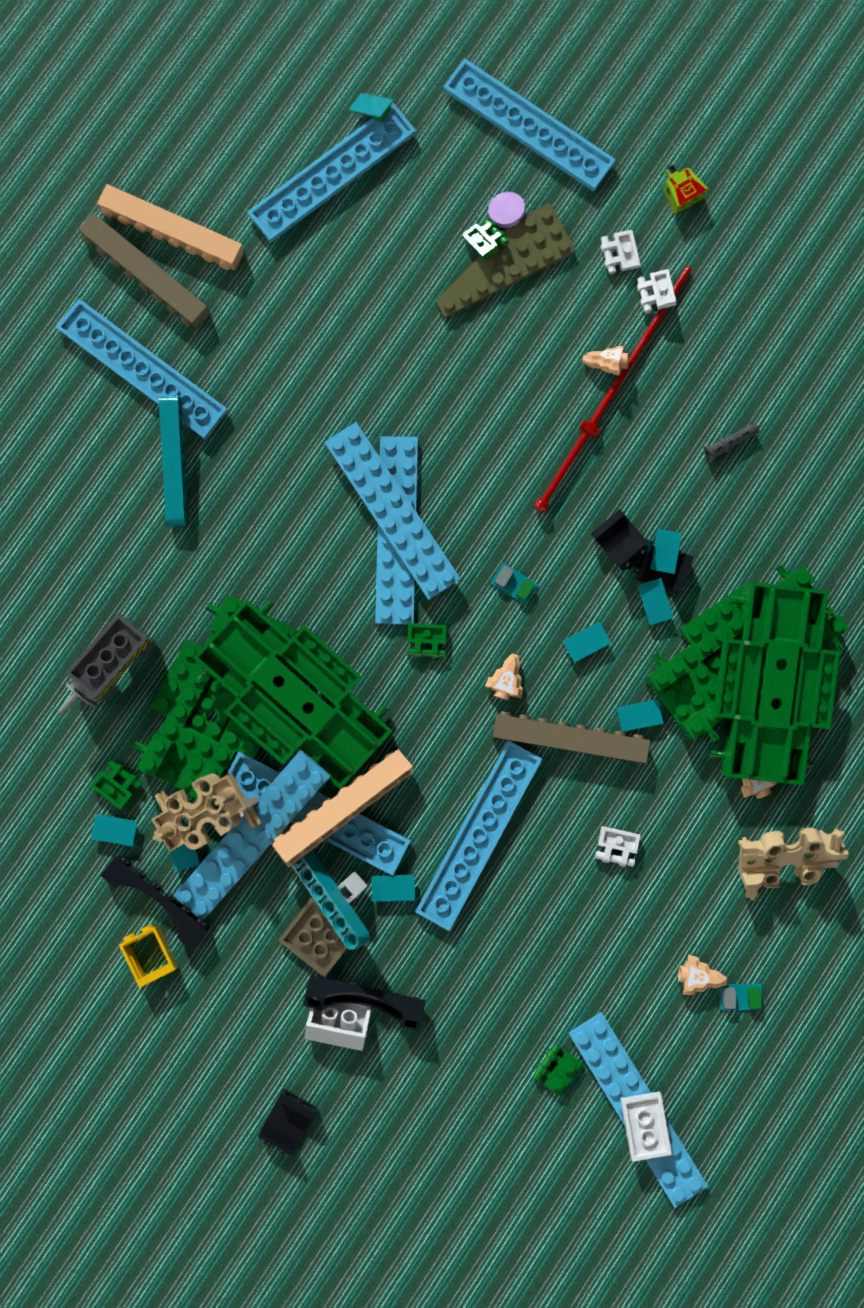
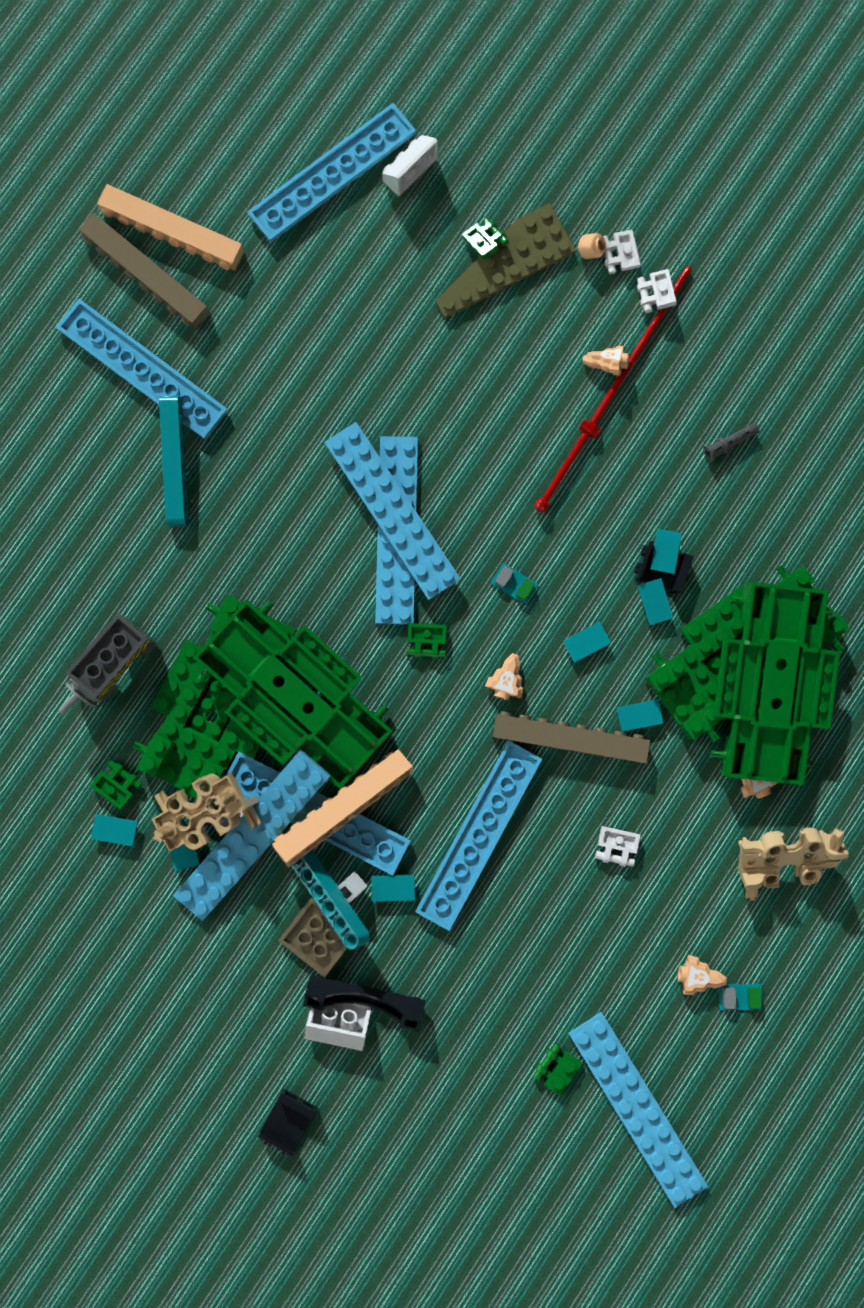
black arch [100,856,210,950] -> none
yellow window [119,924,179,988] -> none
teal piece [348,93,394,122] -> none
medium azure plate [443,58,616,191] -> none
lavender tile [488,192,526,228] -> none
black panel [591,509,652,572] -> none
white plate [620,1092,672,1162] -> none
lime torso [663,165,708,215] -> none
none -> white slope [382,135,438,197]
none -> light nougat head [578,233,607,260]

